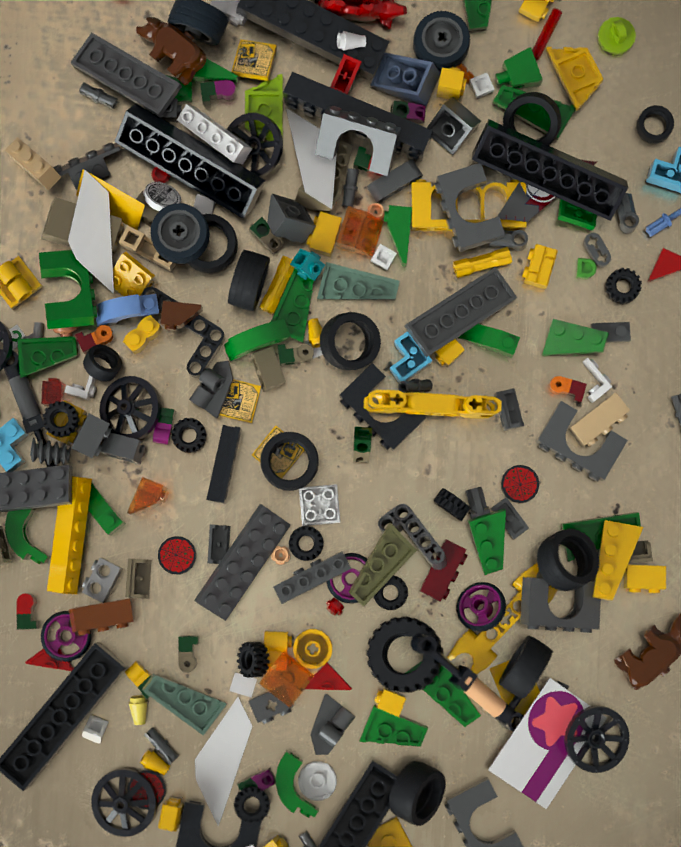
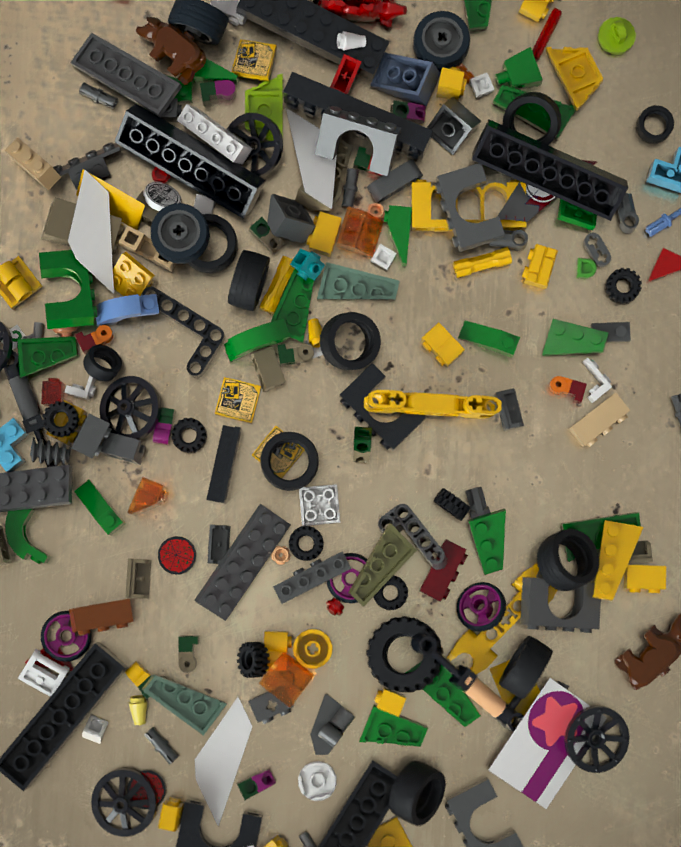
leg [16,593,39,630] -> none
yellow brick [47,476,92,594] -> none
light grey brick [82,558,123,603] -> none
yellow brick [123,315,162,354] -> none
yellow cone [140,750,170,776] -> none
reddish brown slope [160,301,203,331] -> none
dark grey panel [189,361,233,418] -> none
white sticker [229,672,257,698] -> none
black tyre [234,786,270,824] -> none
green arch [276,750,319,818] -> none
red tile [301,662,352,691] -> none
medium azure brick [389,331,433,384] -> none
dark grey pin [398,379,433,393] -> none
dark grey plate [404,267,518,358] -> none
dark grey plate [490,497,529,540] -> none
tile [501,465,540,503] -> none
dark grey arch [536,401,628,482] -> none
none -> white plate [18,649,70,697]

